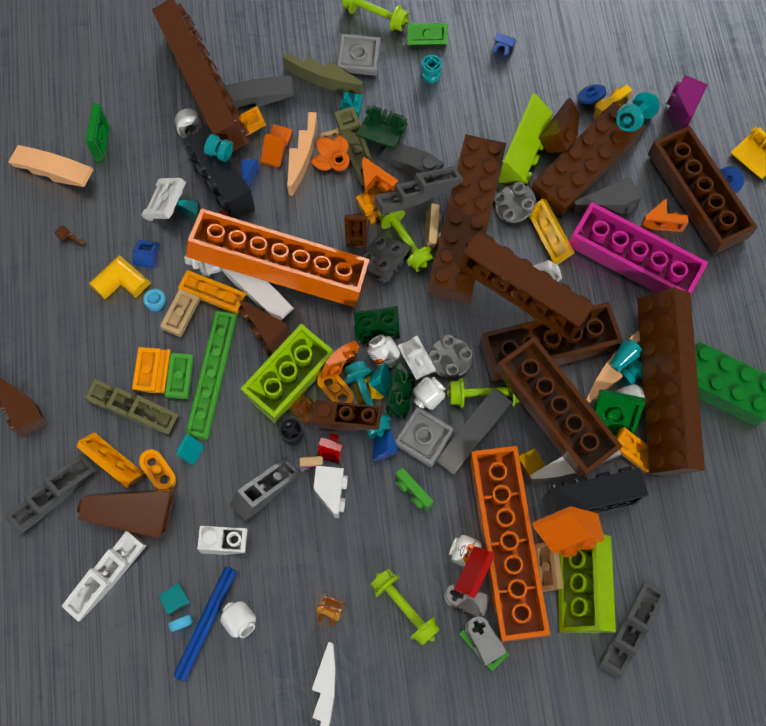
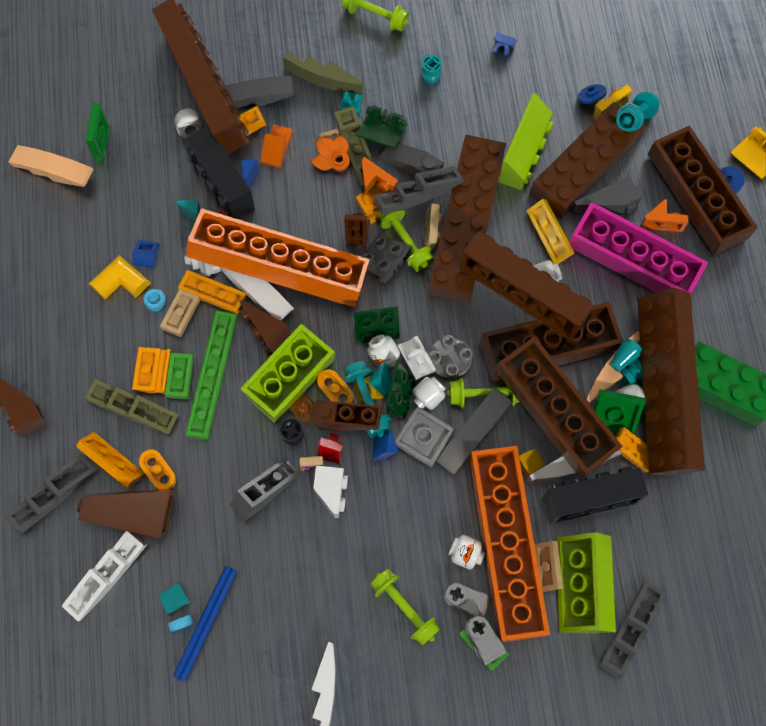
reddish brown hand [54,226,86,246] -> none
white plate [141,178,186,221] -> none
teal slope [175,433,204,465] -> none
white slope [197,526,248,555] -> none
teal wheel [204,134,233,162] -> none
white head [220,601,256,638] -> none
light nougat slope [287,112,317,196] -> none
clear orange tile [316,594,346,627] -> none
orange slope [320,341,360,379] -> none
light grey plate [337,34,381,76] -> none
bright green plate [395,467,434,511] -> none
bright green plate [407,22,448,45] -> none
red tile [454,546,495,599] -> none
light grey dish [494,182,536,223] -> none
orange slope [532,506,605,557] -> none
reddish brown slope [539,98,580,154] -> none
magenta slope [666,75,708,132] -> none

